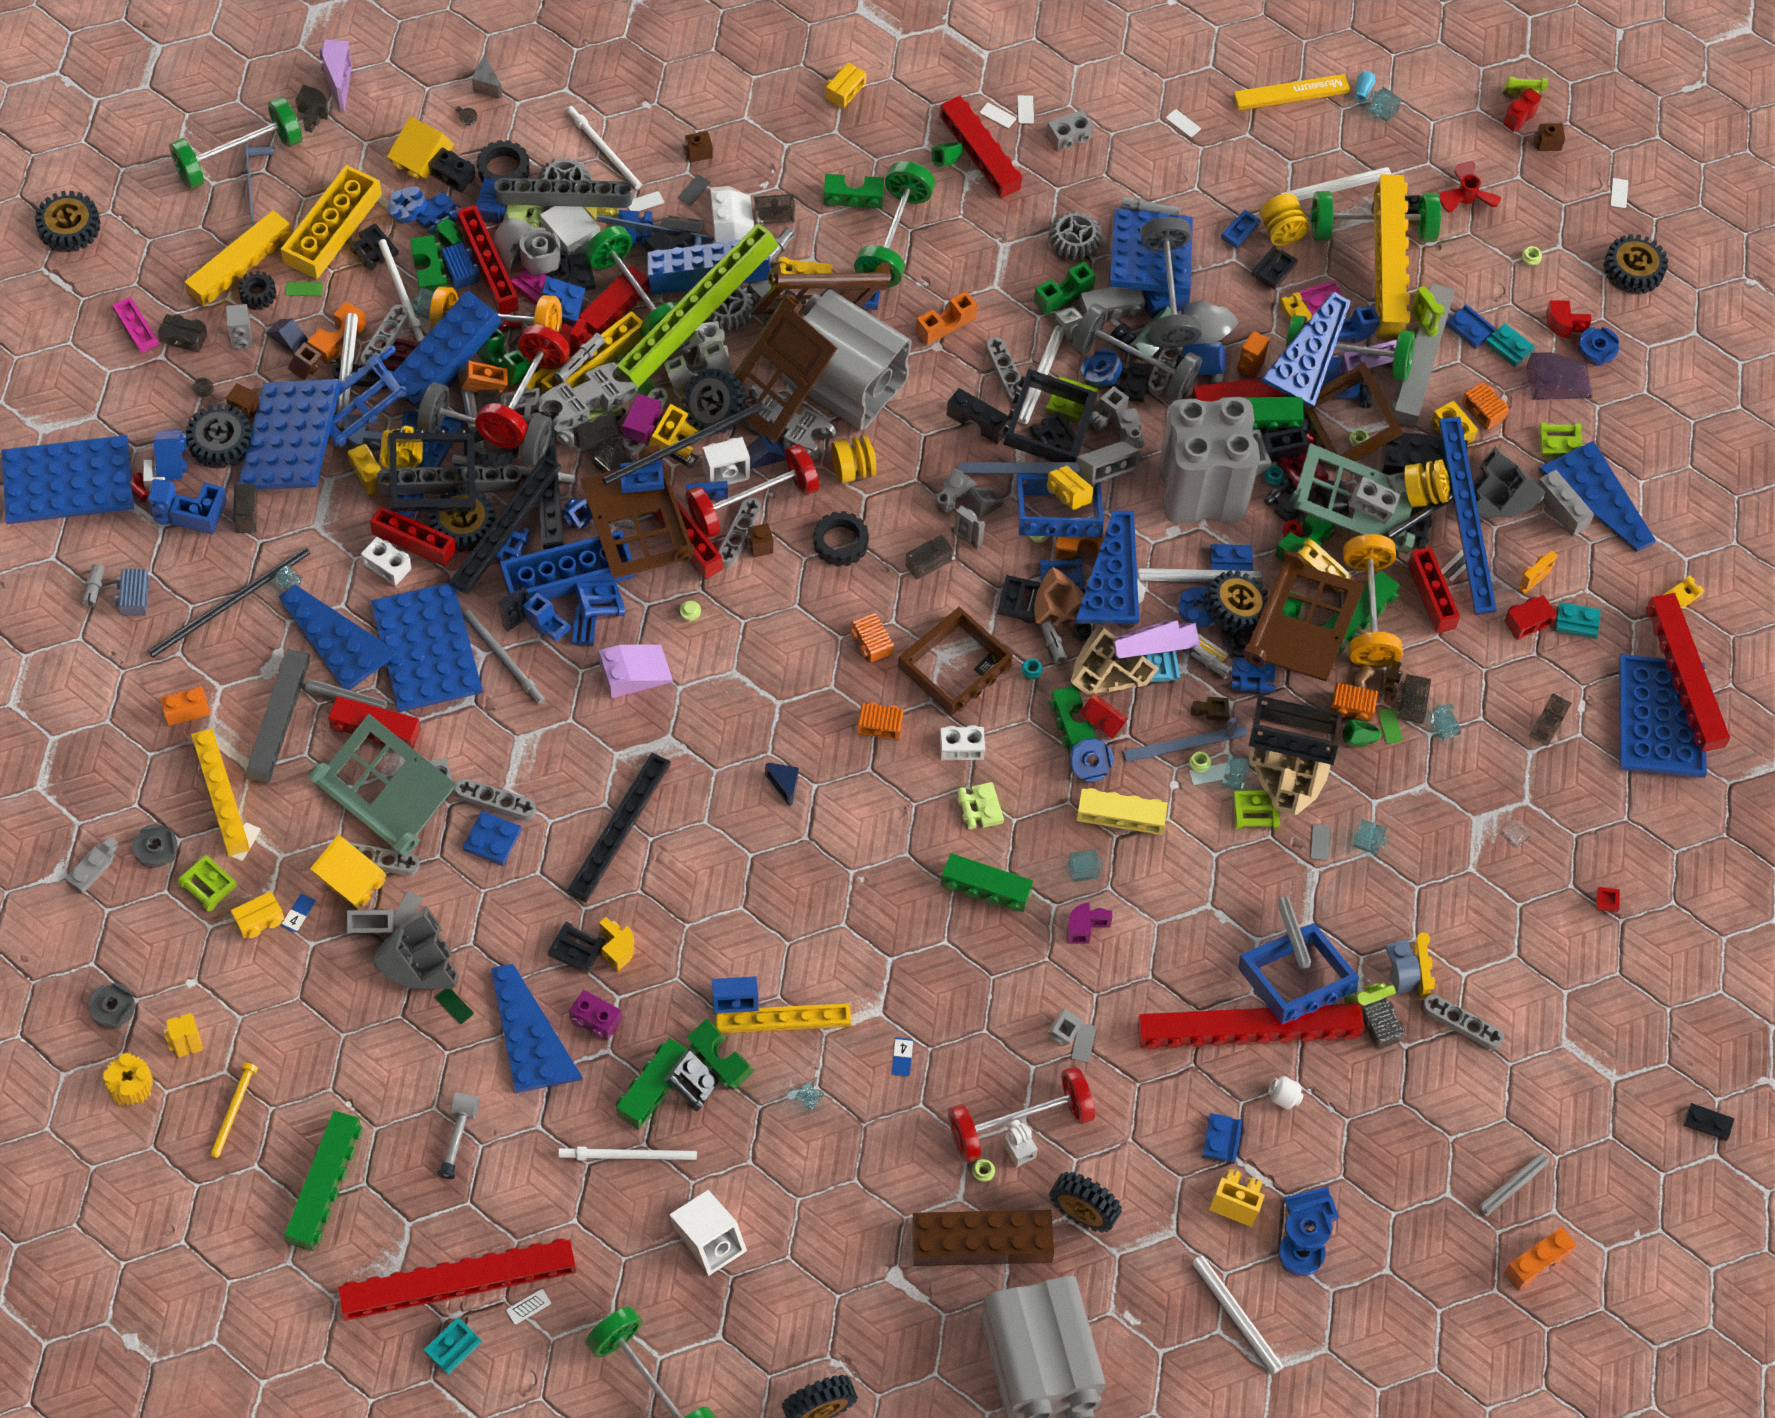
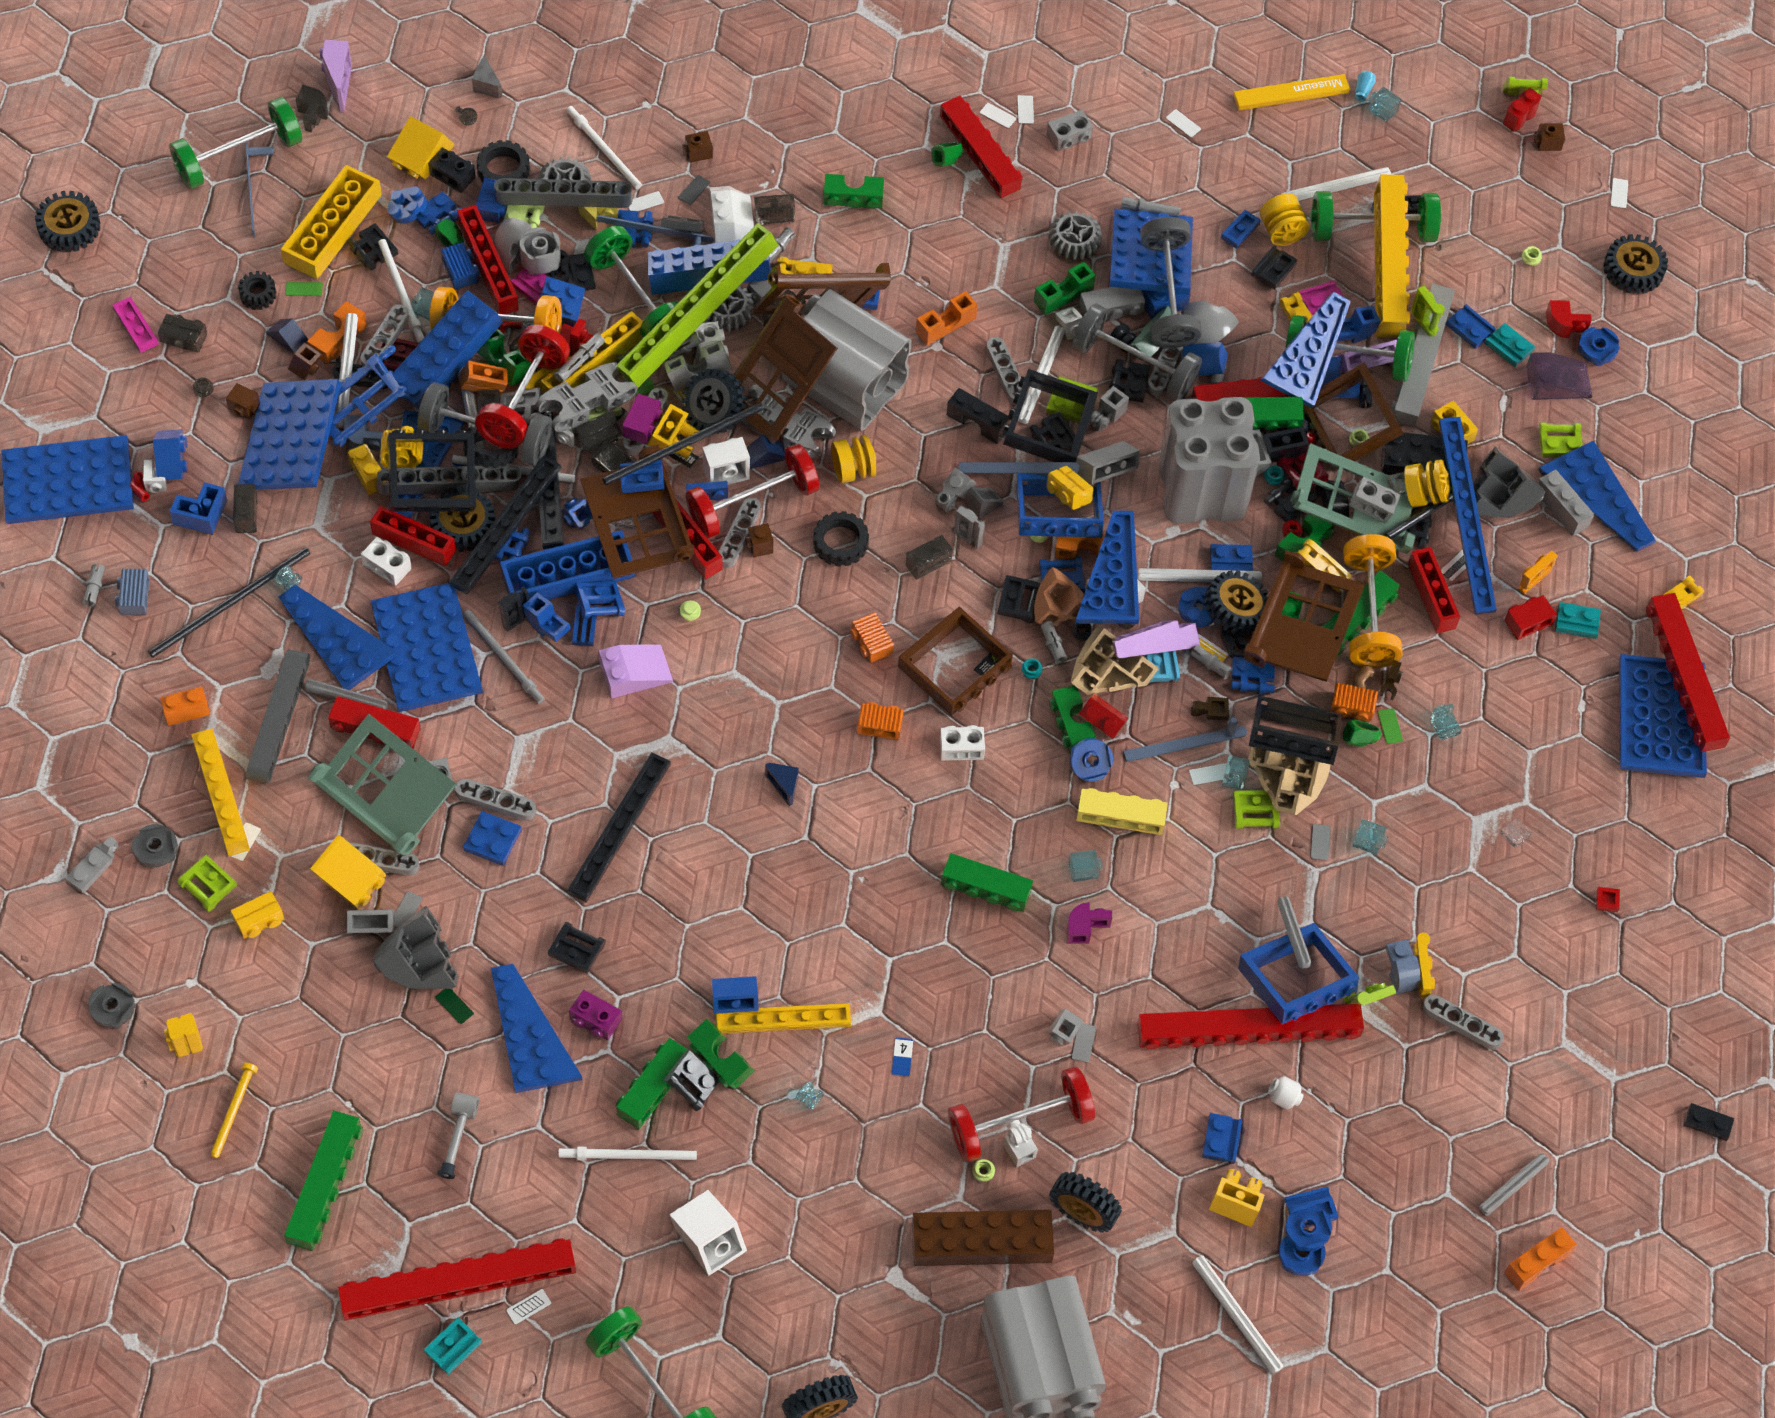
yellow brick [103,1053,153,1106] -> none
blue brick [148,479,177,525] -> none
yellow brick [184,210,292,307] -> none
wheel [186,404,252,468] -> none
light grey brick [226,304,253,350] -> none
sticker [282,894,316,932] -> none
green arch [410,235,448,299] -> none
white brick [540,206,600,256] -> none
red brick [578,265,650,336] -> none
yellow brick [599,917,634,972] -> none
black brick [645,230,692,253] -> none
yellow brick [824,62,866,109] -> none
green axle [854,161,936,288] -> none
yellowish green plate [957,782,1004,829] -> none
blue plate [1081,349,1122,387] -> none
light grey brick [1114,408,1145,449] -> none
yellowish green plate [1189,752,1211,772] -> none
orange brick [1236,331,1270,378] -> none
clear smoke brick [1361,997,1405,1050] -> none
clear smoke brick [1395,674,1431,724] -> none
red piece [1439,161,1501,213] -> none
orange brick [1461,381,1509,430] -> none
clear smoke brick [1529,693,1572,746] -> none

